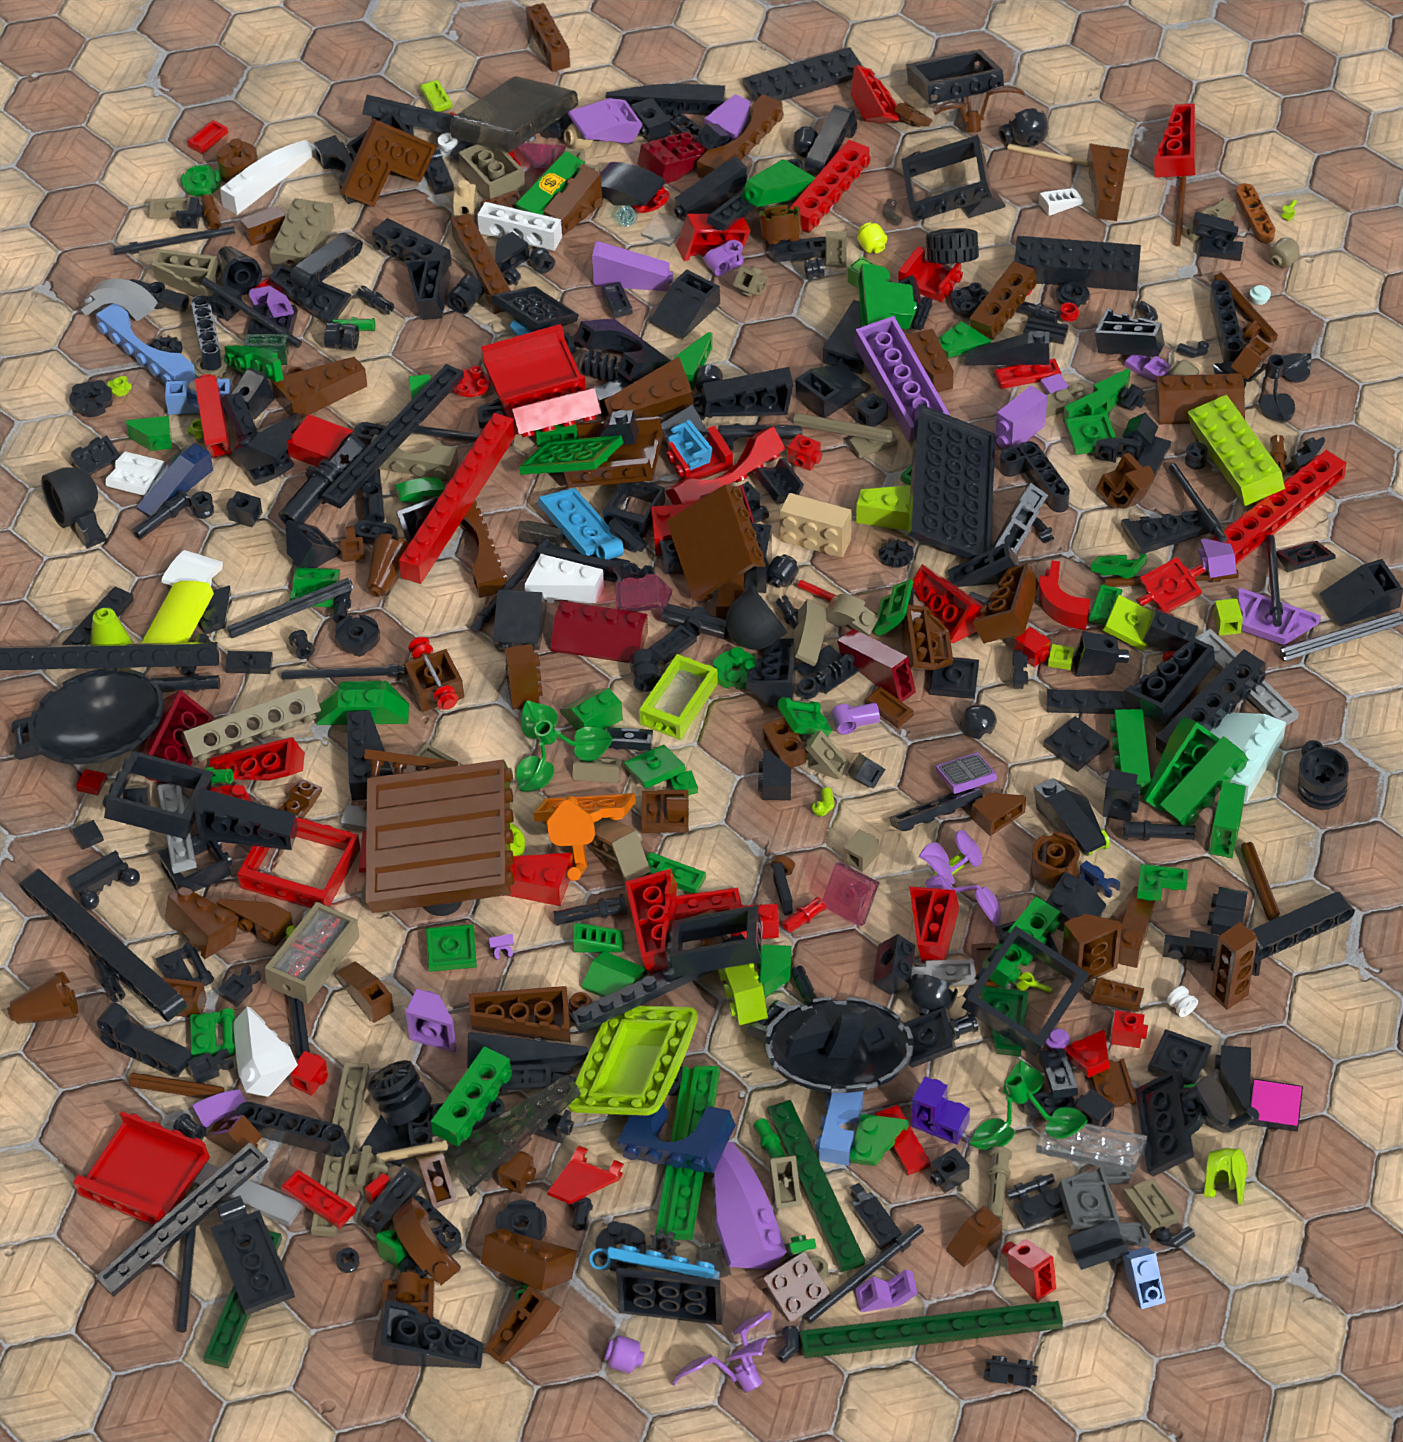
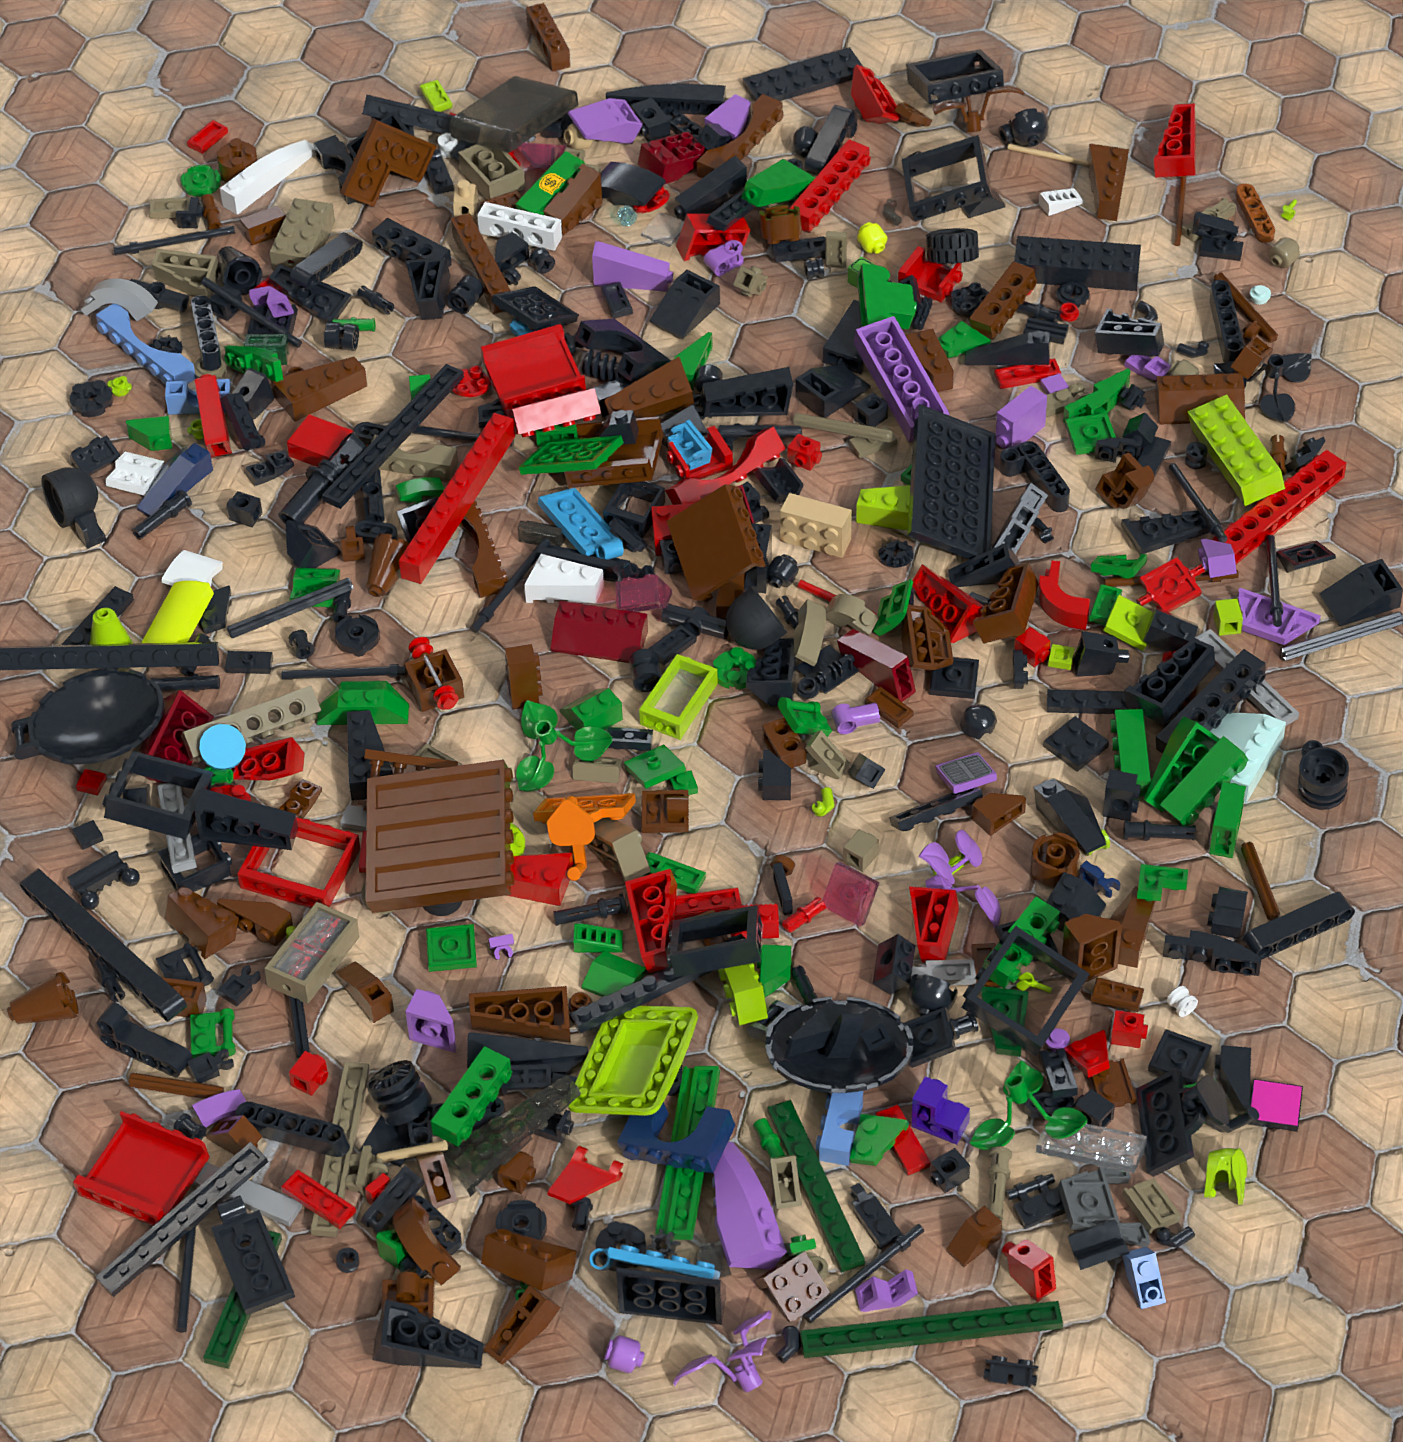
black wheel [191,491,214,519] -> none
black wedge [233,413,300,470] -> none
white wedge [233,1007,297,1097] -> none
black slope [493,590,547,651] -> none
reddish brown brick [1210,922,1257,1010] -> none
none -> medium azure tile [199,724,246,769]

